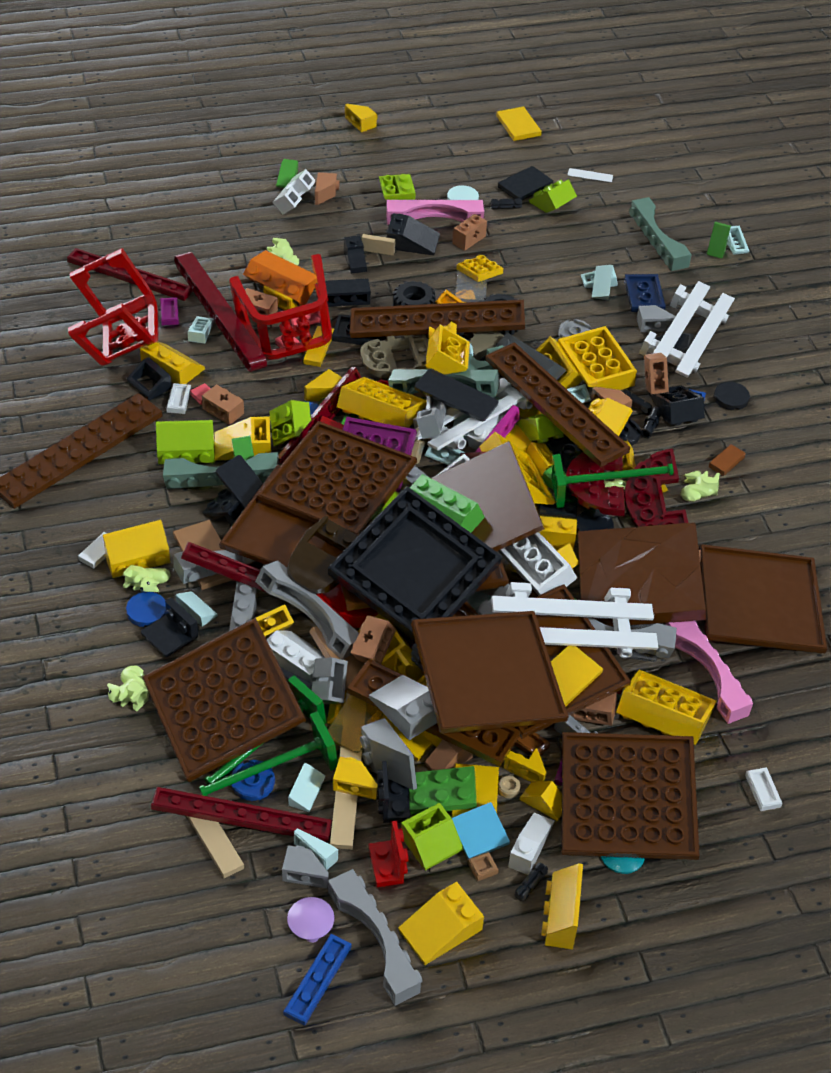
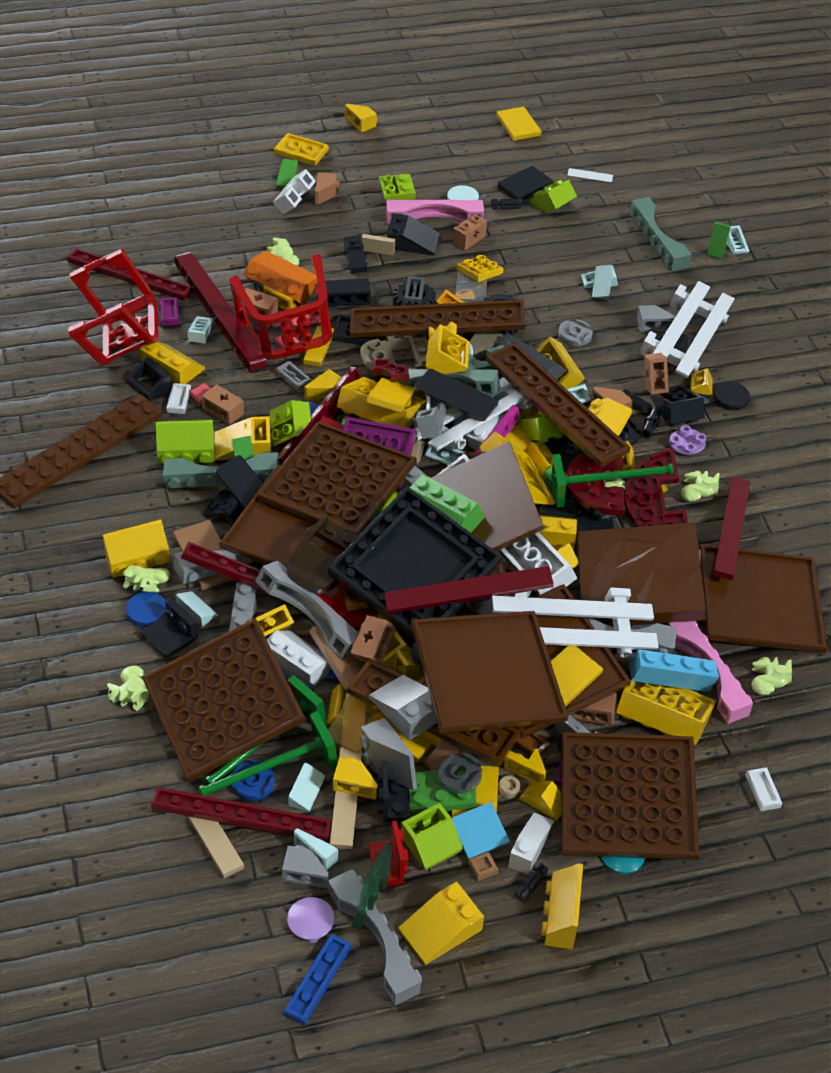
white tile [78,532,107,569] -> none
light grey piece [312,657,348,704] -> none
yellow slope [558,326,637,390] -> none
dark blue plate [624,274,666,312] -> none
dark orange tile [709,444,746,476] -> none
none -> yellow tile [273,133,329,166]
none -> light grey tile [275,361,312,391]
none -> clear green slope [352,841,393,928]
none -> yellow tile [366,378,416,413]
none -> dark red tile [372,358,409,382]
none -> dark red tile [384,566,554,614]
none -> dark grey tile [404,276,425,305]
none -> dark grey tile [438,753,482,794]
none -> medium azure brick [629,649,719,692]
none -> lavender dish [669,425,706,455]
none -> yellow slope [691,368,713,395]
none -> dark red tile [713,477,750,580]
none -> yellowish green animal [751,657,792,695]

